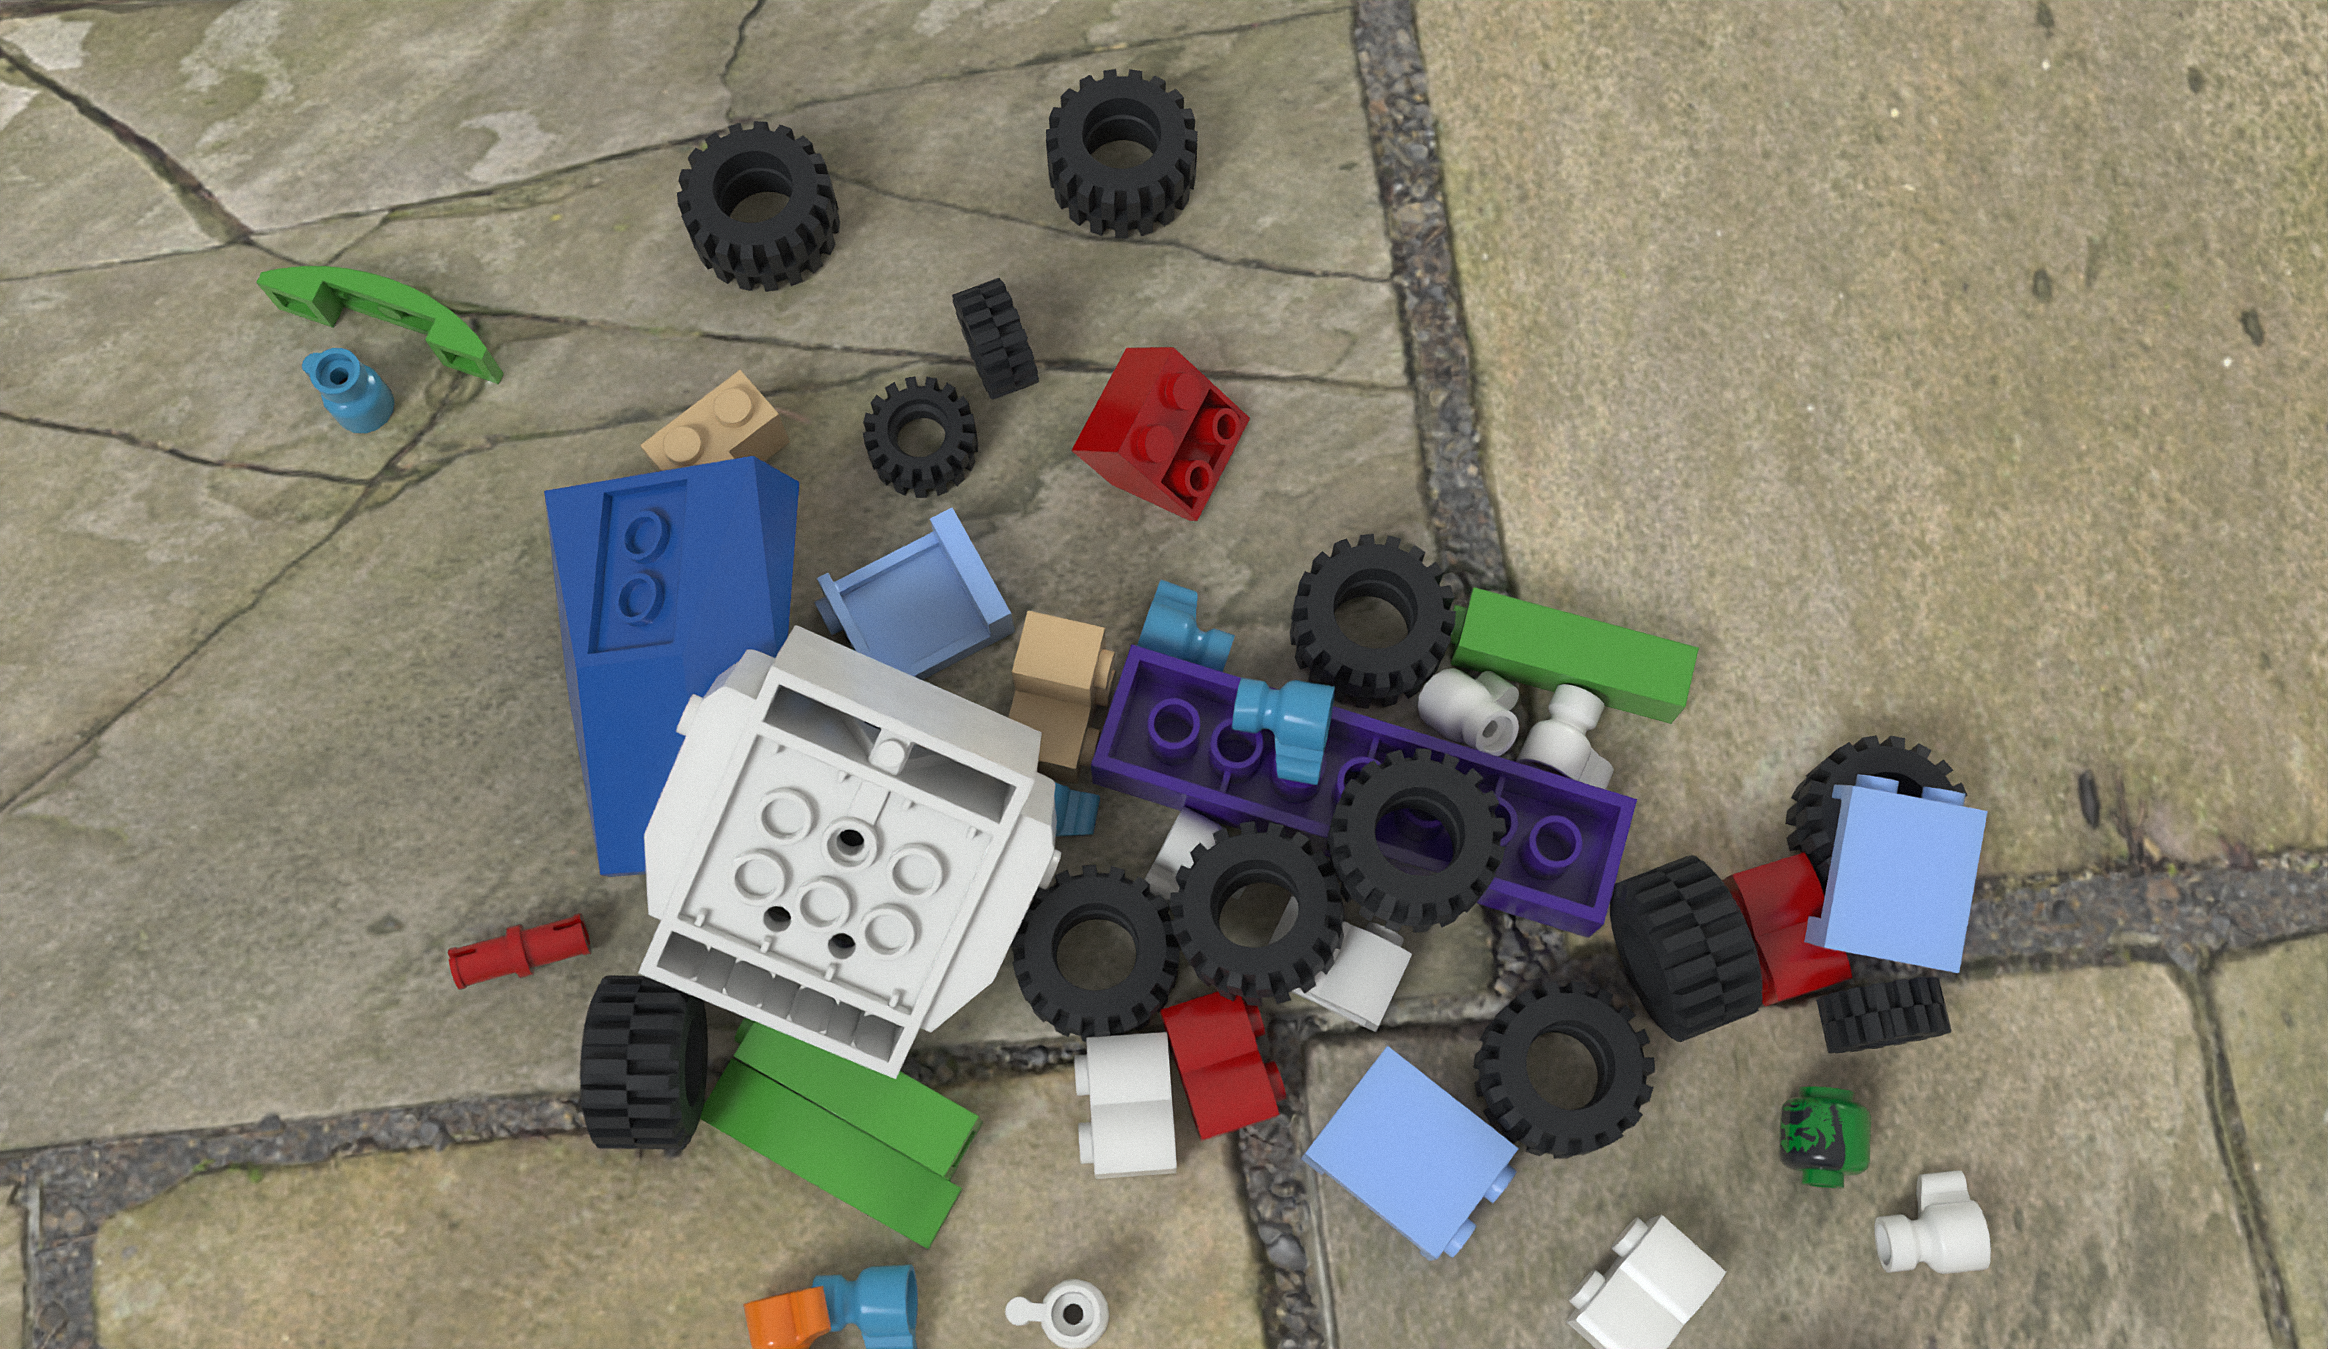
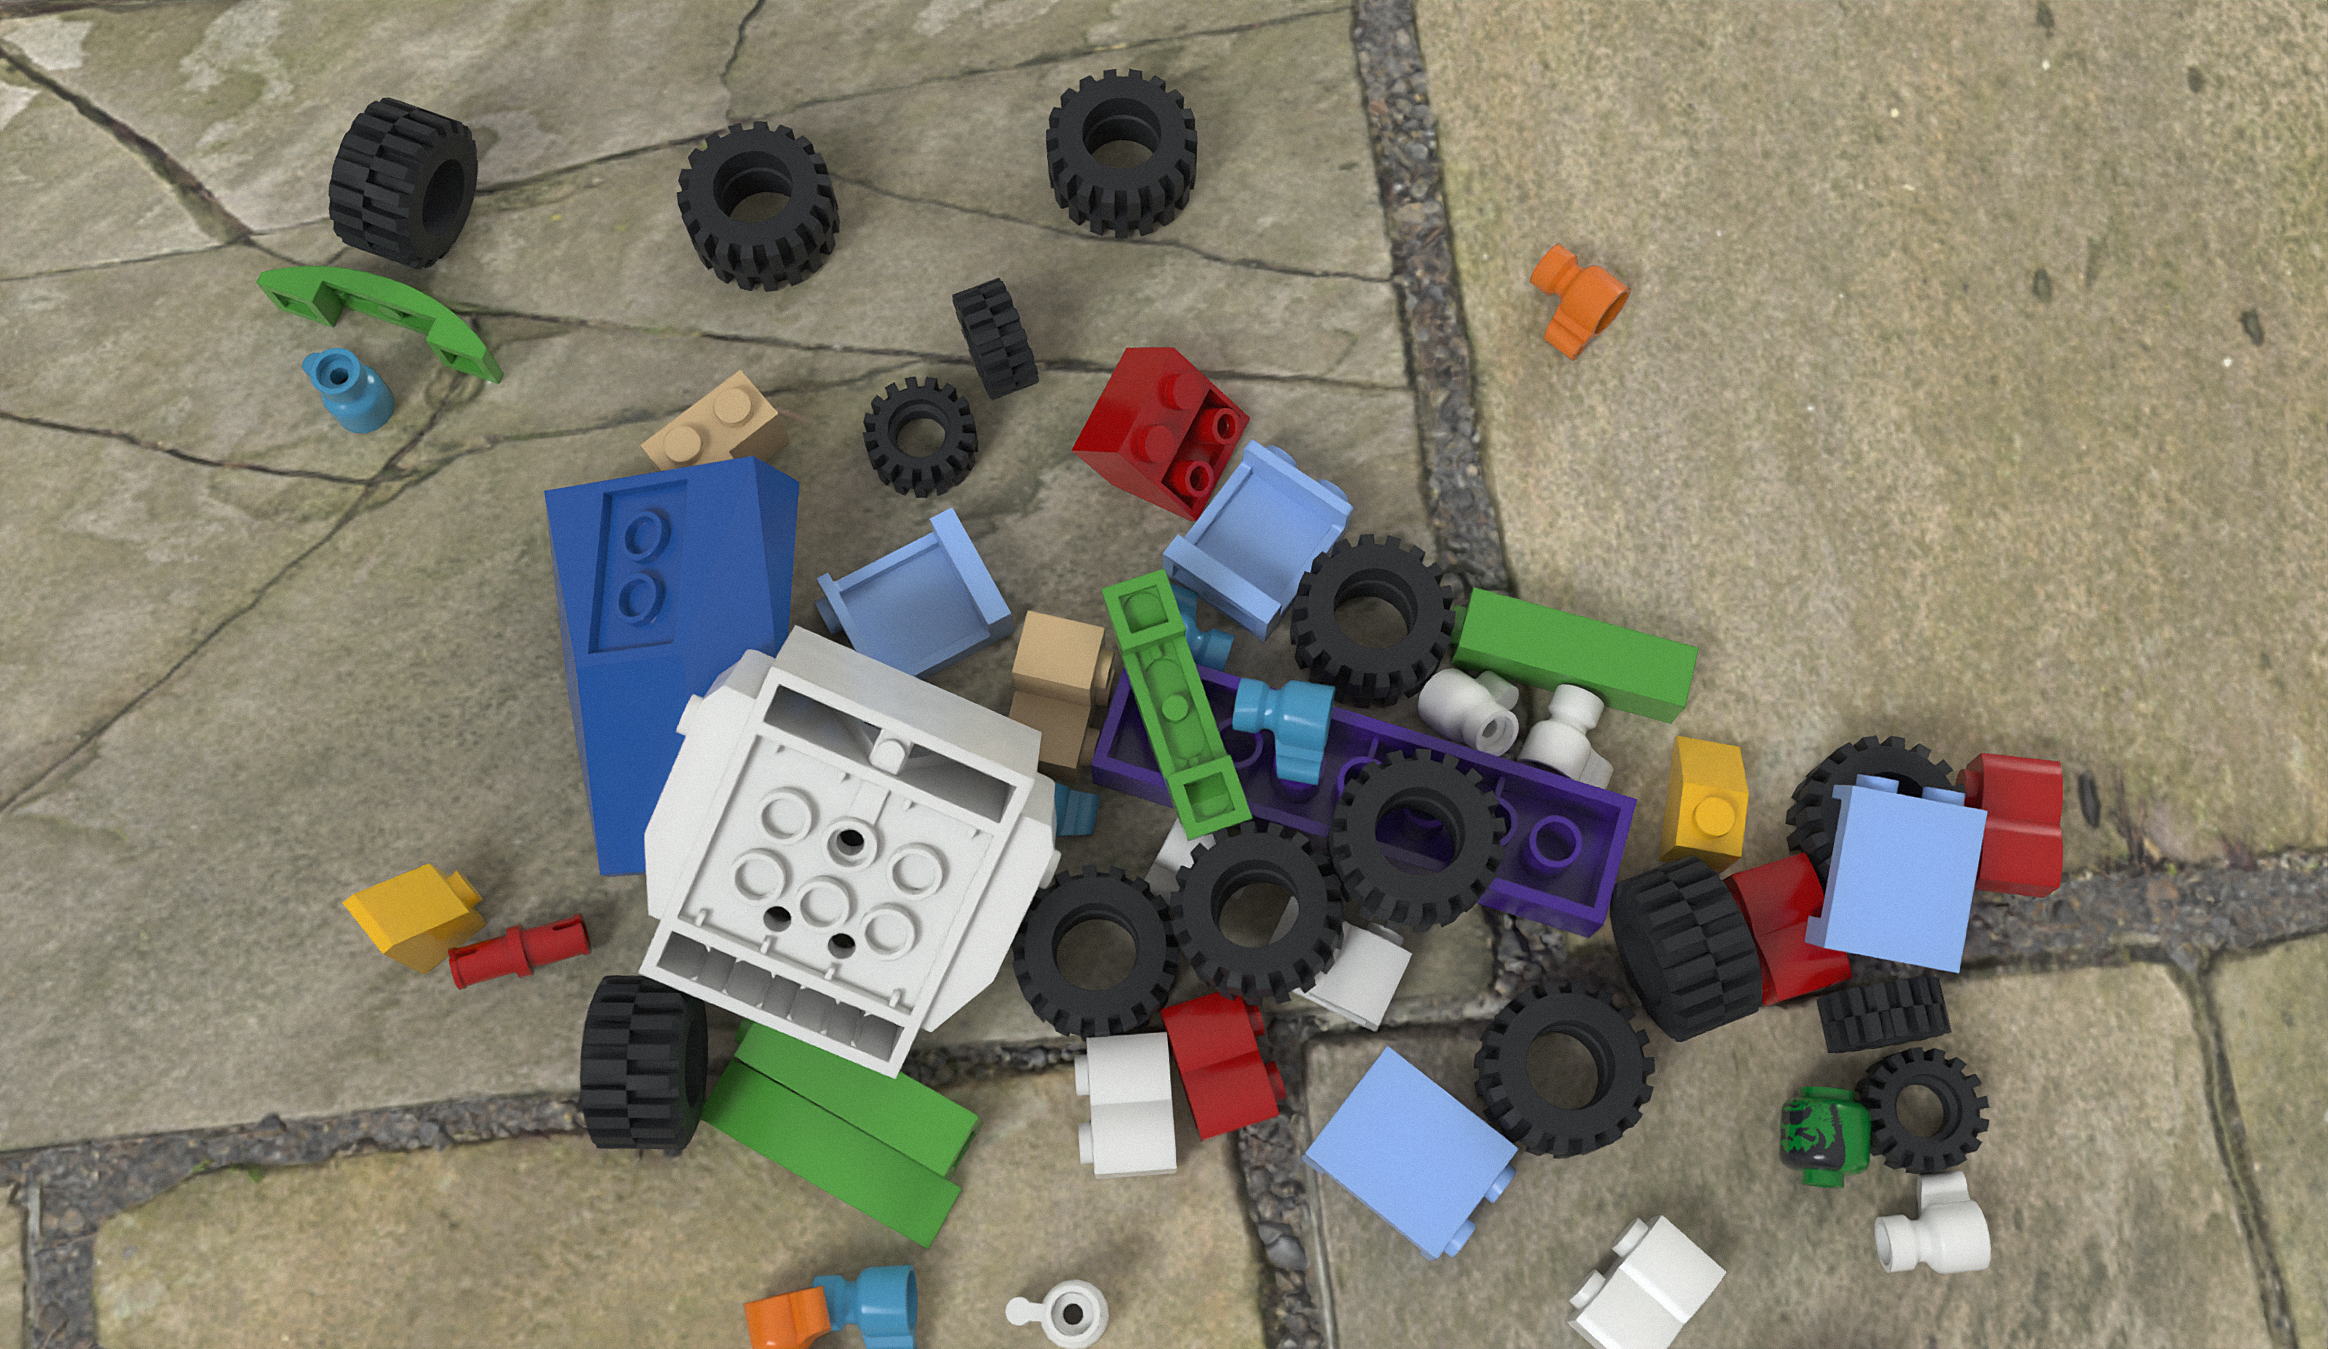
none -> black tyre [328,97,478,269]
none -> yellow slope [342,863,488,975]
none -> bright green slope [1101,568,1252,841]
none -> light blue panel [1163,440,1354,643]
none -> orange piece [1530,243,1631,361]
none -> yellow slope [1658,736,1749,873]
none -> black tyre [1854,1047,1989,1174]
none -> red brick [1955,753,2063,898]

